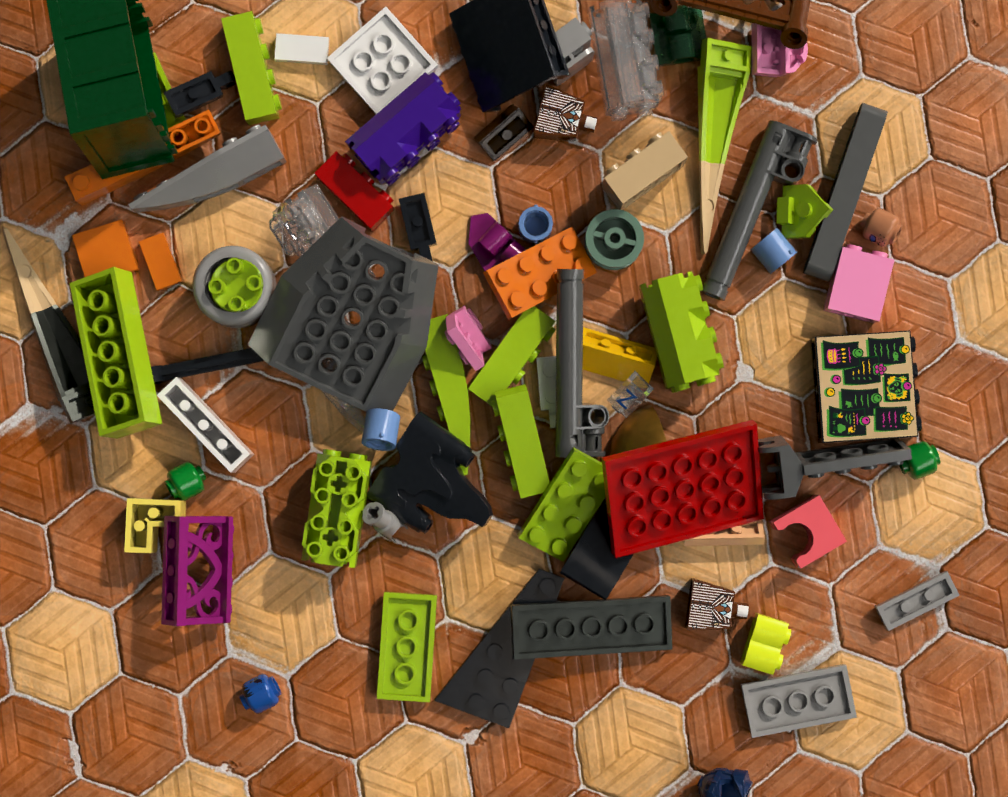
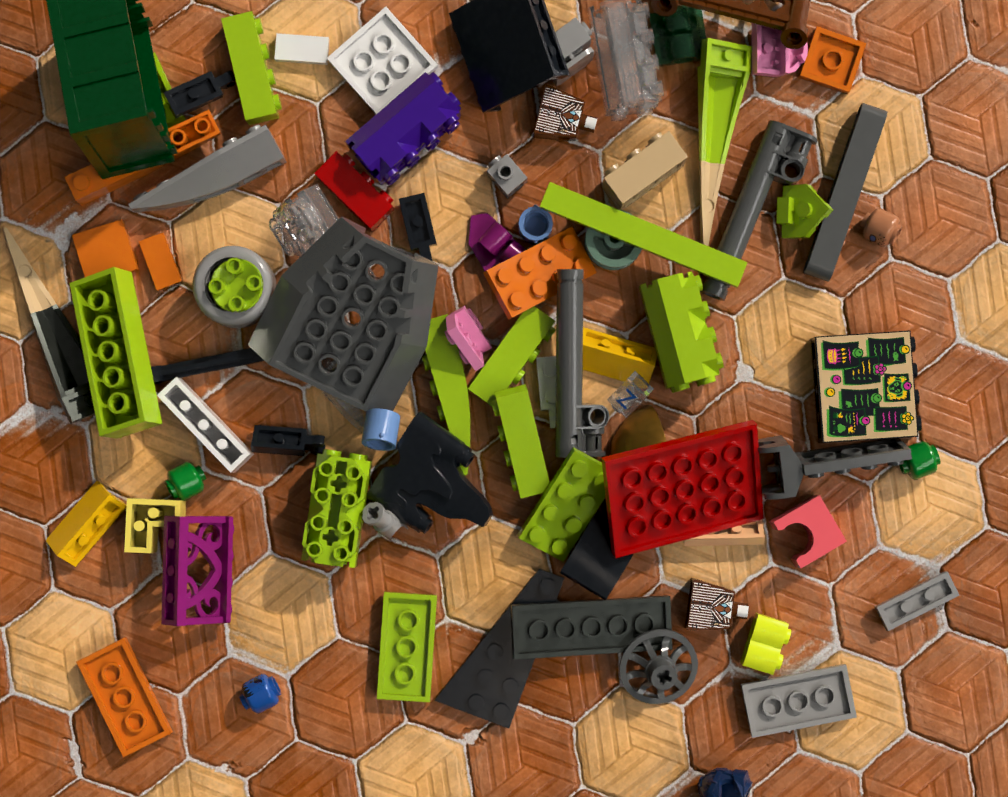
dark brown slope [474,104,533,161] -> none
medium blue piece [751,228,797,274] -> none
bright pink brick [823,244,894,323] -> none
none -> yellow panel [46,481,127,567]
none -> orange plate [76,637,173,757]
none -> black plate [251,425,325,456]
none -> light grey brick [487,154,528,199]
none -> lime tile [539,182,748,288]
none -> dark grey wheel [619,629,698,704]
none -> orange tile [798,26,866,94]

